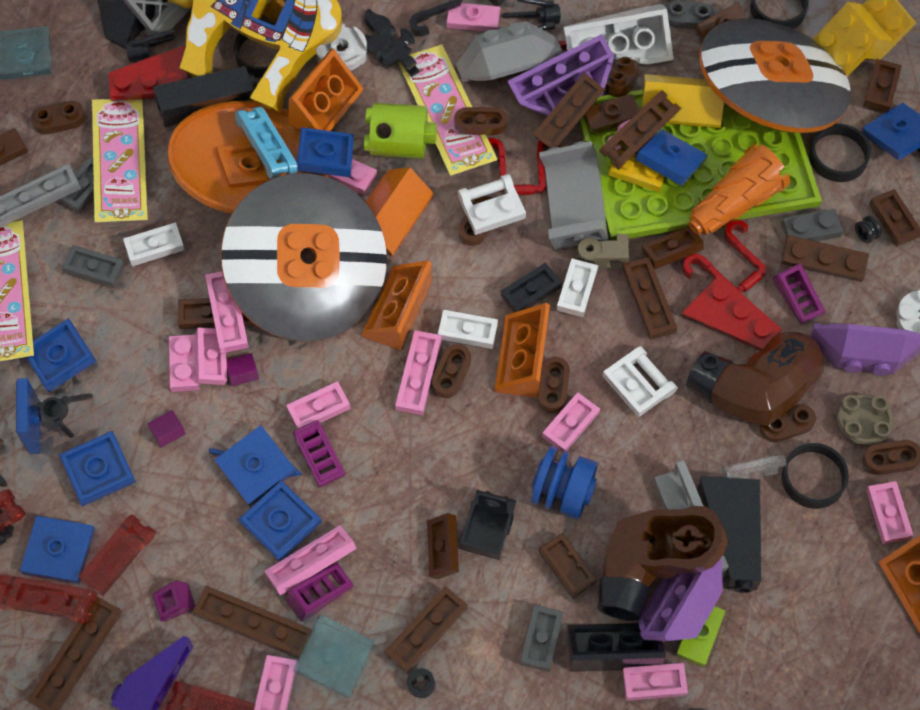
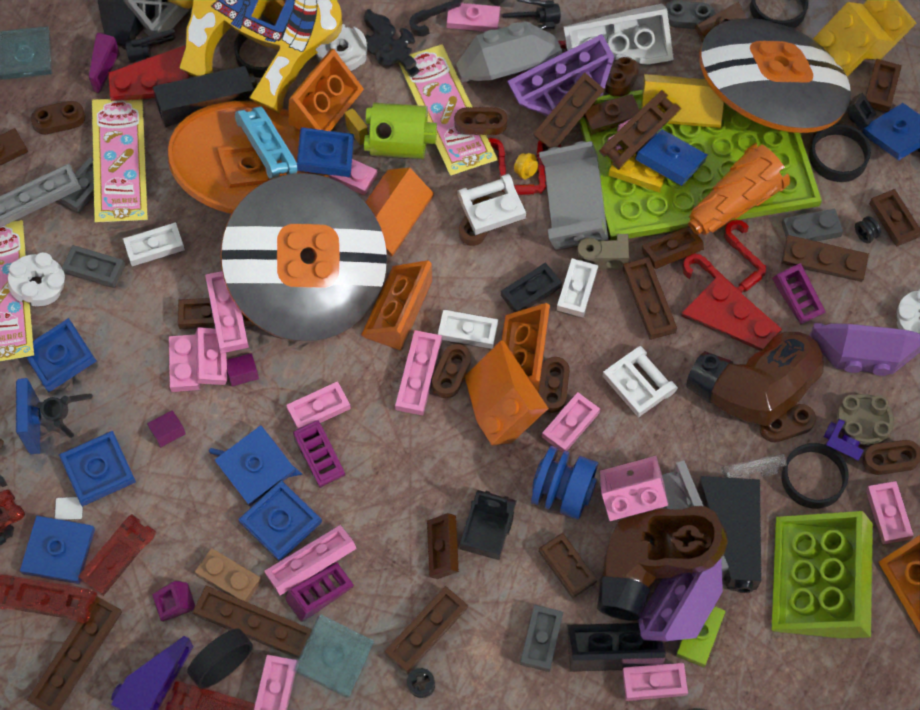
none -> white plate [8,252,65,307]
none -> white sticker [55,497,83,520]
none -> magenta slope [89,33,120,93]
none -> black tyre [187,628,253,689]
none -> medium nougat plate [195,548,262,602]
none -> yellow tile [345,108,368,145]
none -> orange slope [465,341,549,445]
none -> yellow plate [514,153,538,180]
none -> bright pink window [600,456,668,521]
none -> lime slope [772,511,873,639]
none -> dark purple bracket [823,419,864,461]
none -> black plate [847,93,876,130]

